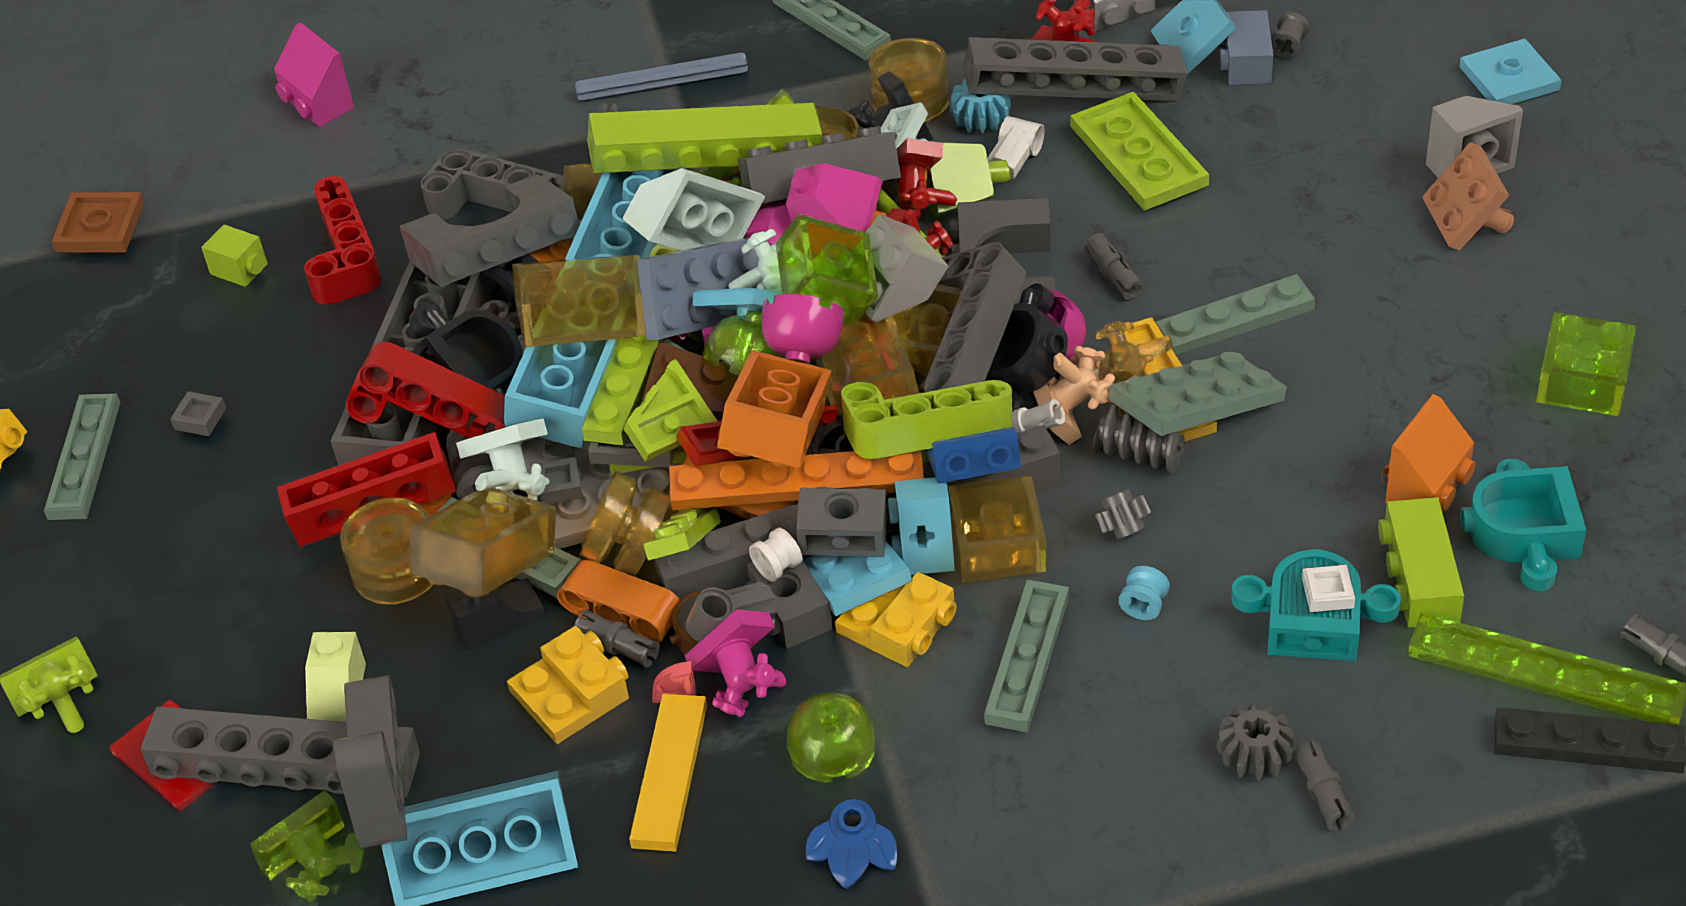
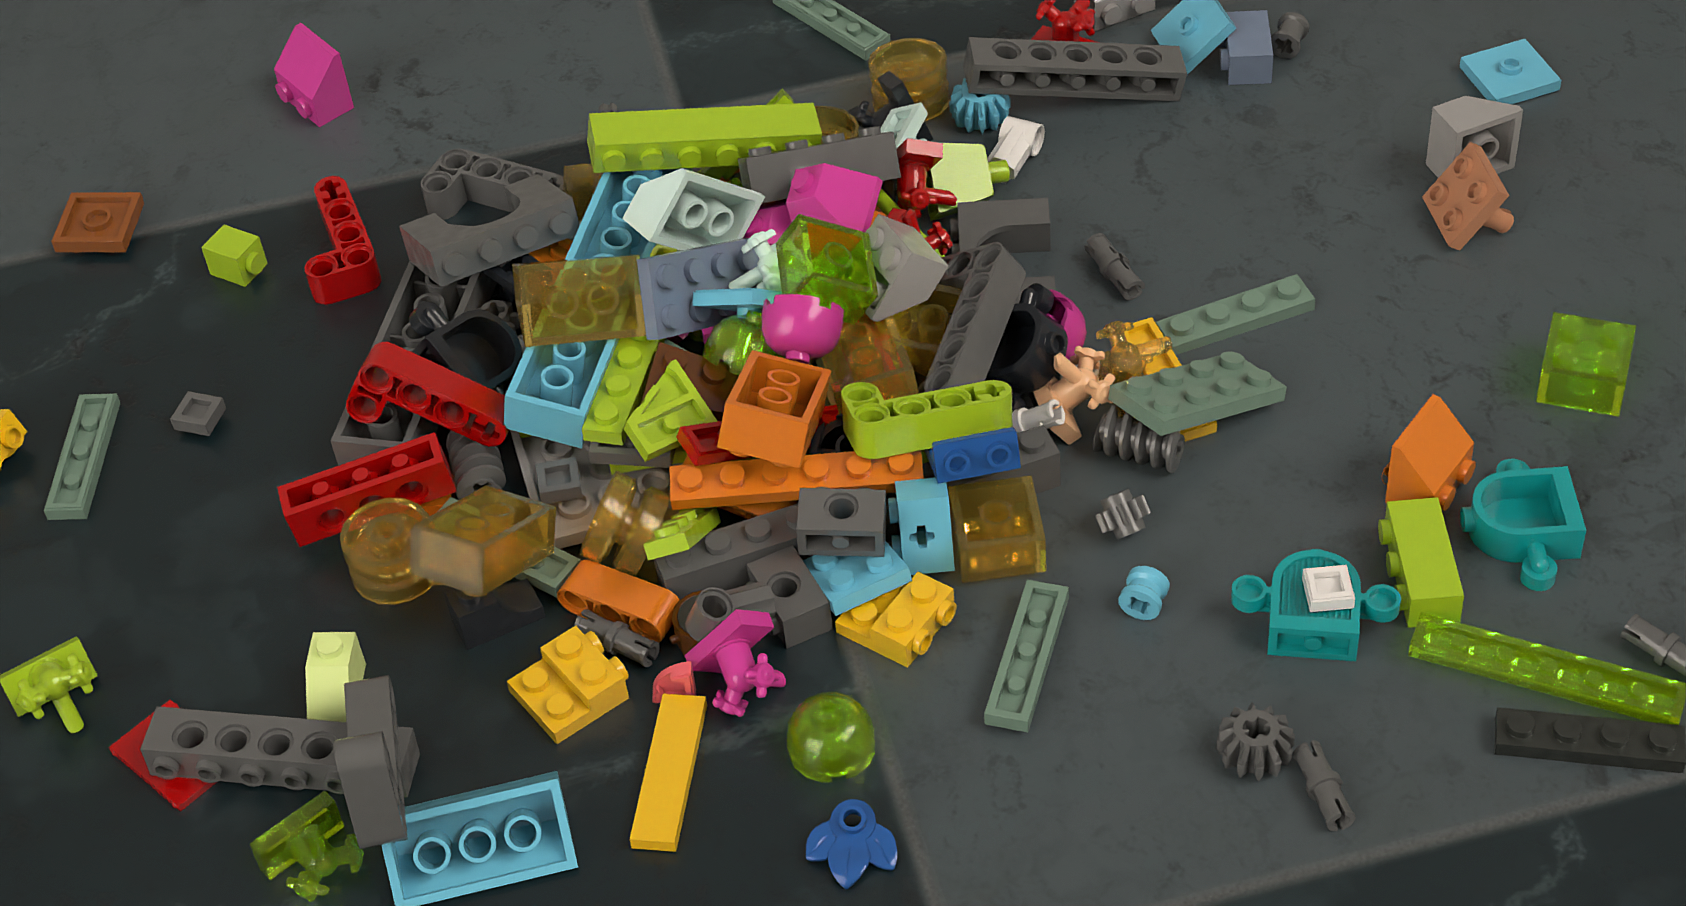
light aqua piece [456,418,549,511] -> none
sand blue axle [575,52,748,101] -> none
white wheel [749,527,803,582] -> none
lime plate [1070,91,1209,211] -> none

